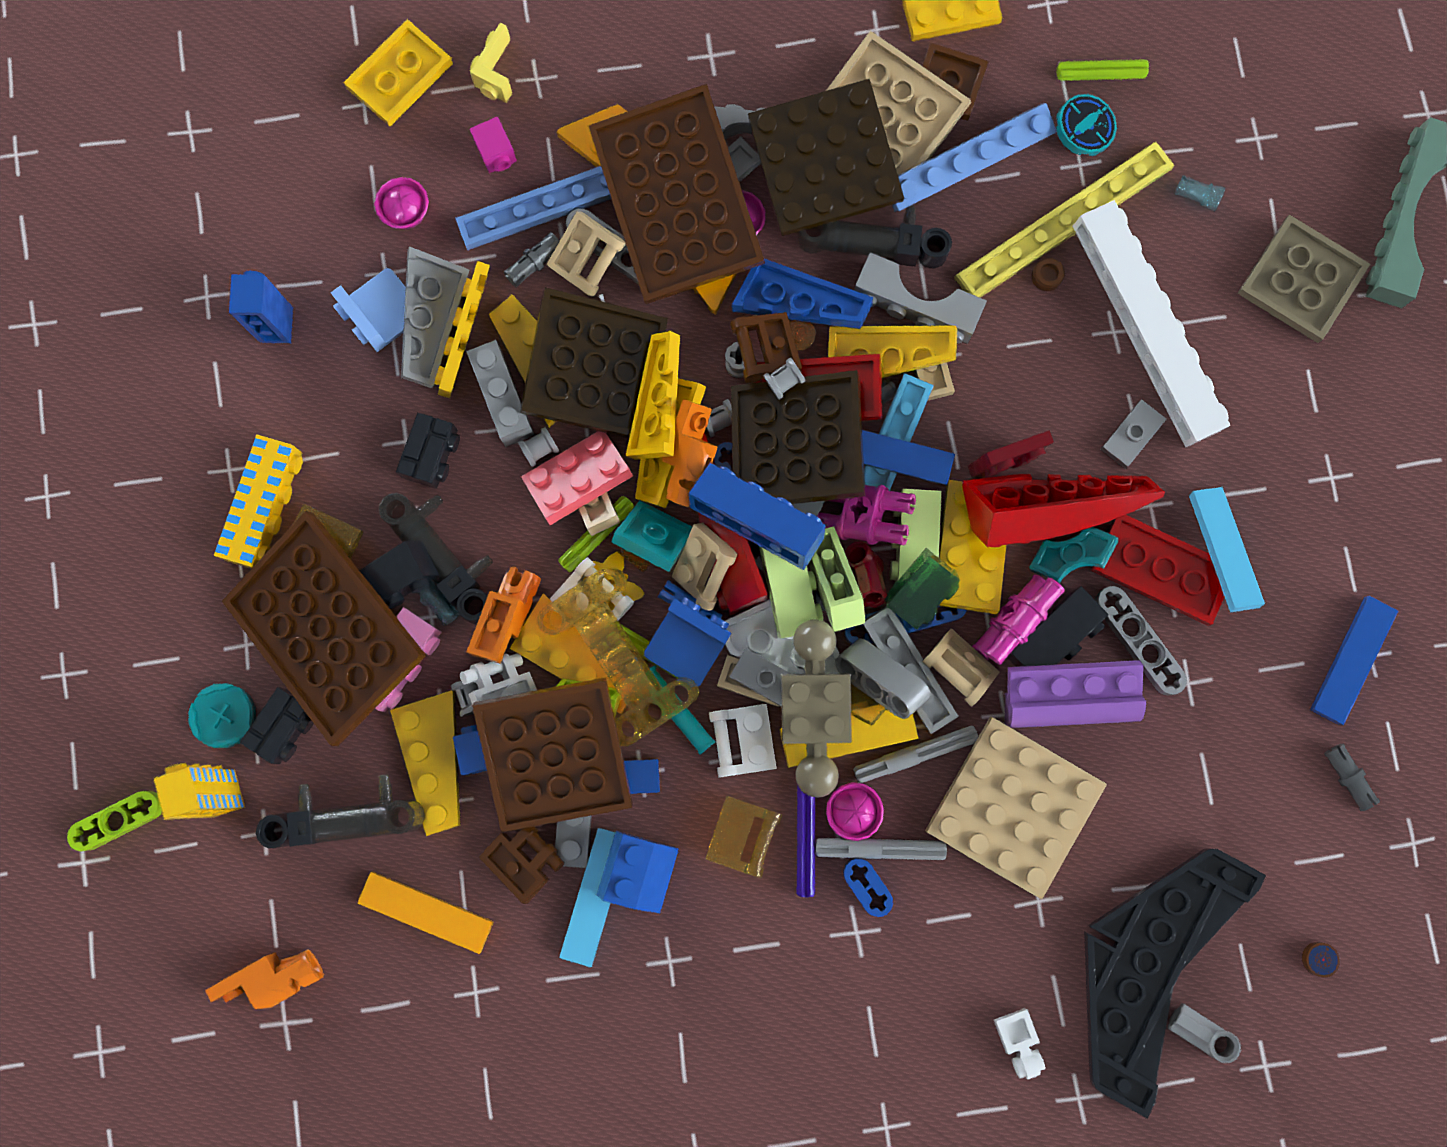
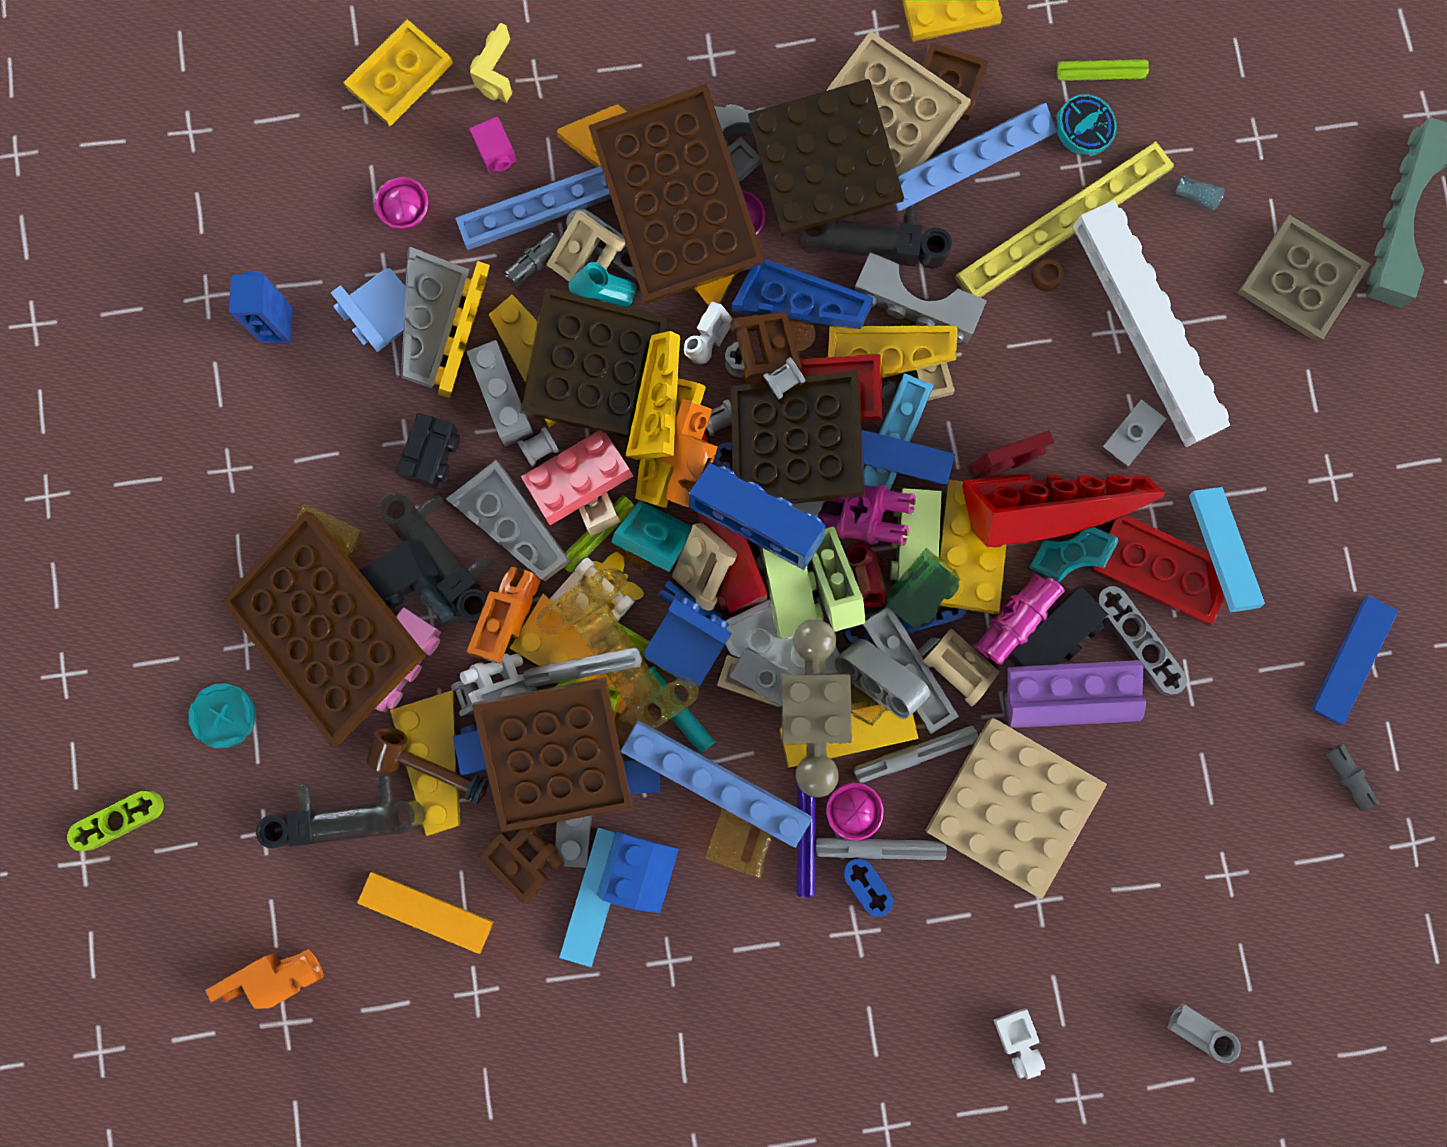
yellow brick [154,763,245,820] -> none
yellow brick [214,435,303,569] -> none
black brick [240,687,314,764] -> none
white plate [709,704,777,778] -> none
black wing [1084,848,1267,1119] -> none
tile [1302,942,1340,977] -> none
none -> reddish brown piece [366,727,489,804]
none -> light grey wing [446,461,571,581]
none -> light grey axle [523,648,642,687]
none -> teal piece [568,262,636,308]
none -> medium blue plate [621,720,812,848]
none -> white plate [684,302,733,364]
none -> white sticker [918,637,940,655]

